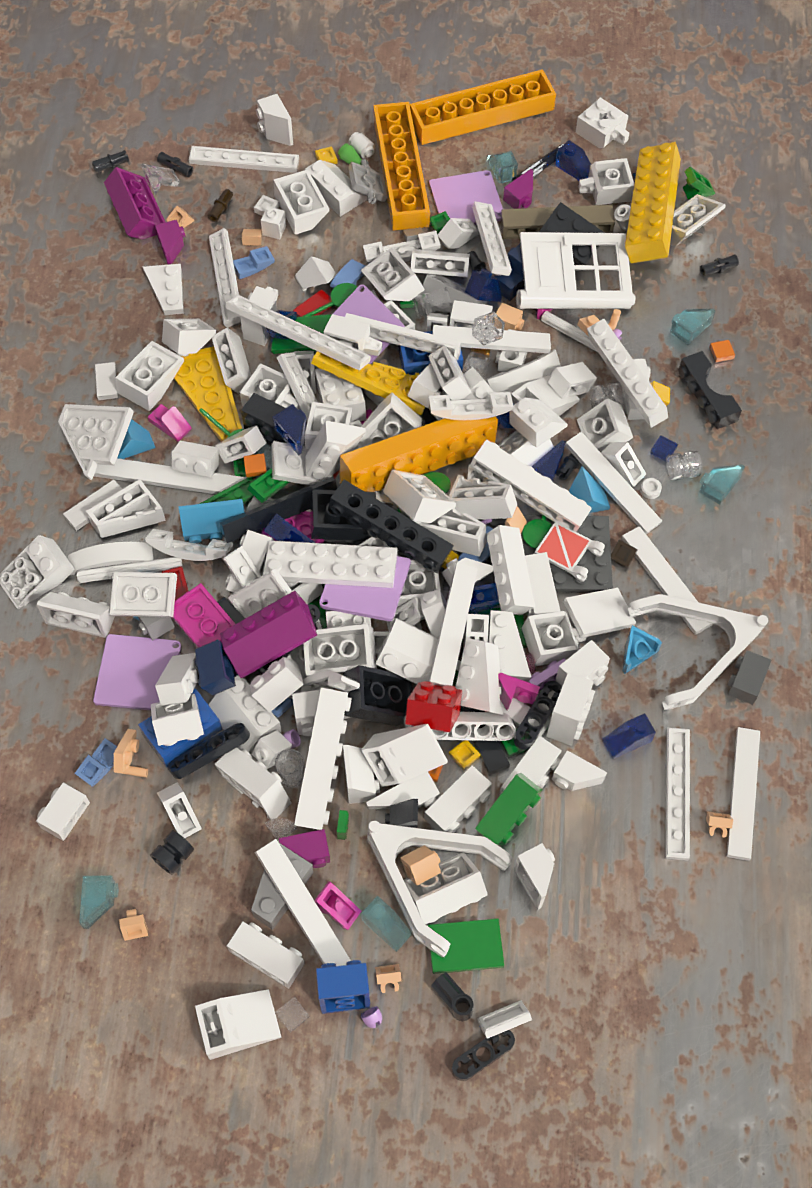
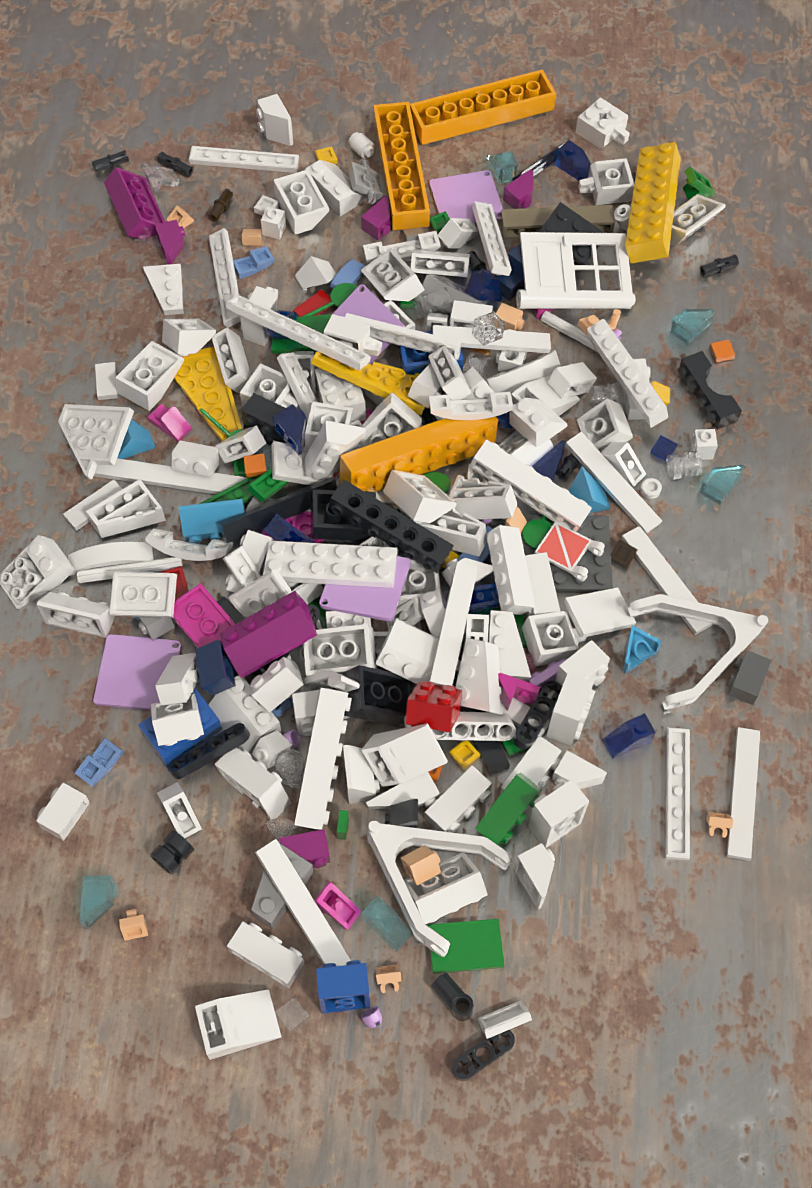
light nougat plate [114,729,148,778] -> none
bright green cone [338,143,362,165] -> none
none -> magenta slope [361,195,391,240]
none -> white brick [528,779,589,848]
none -> white brick [690,429,718,460]

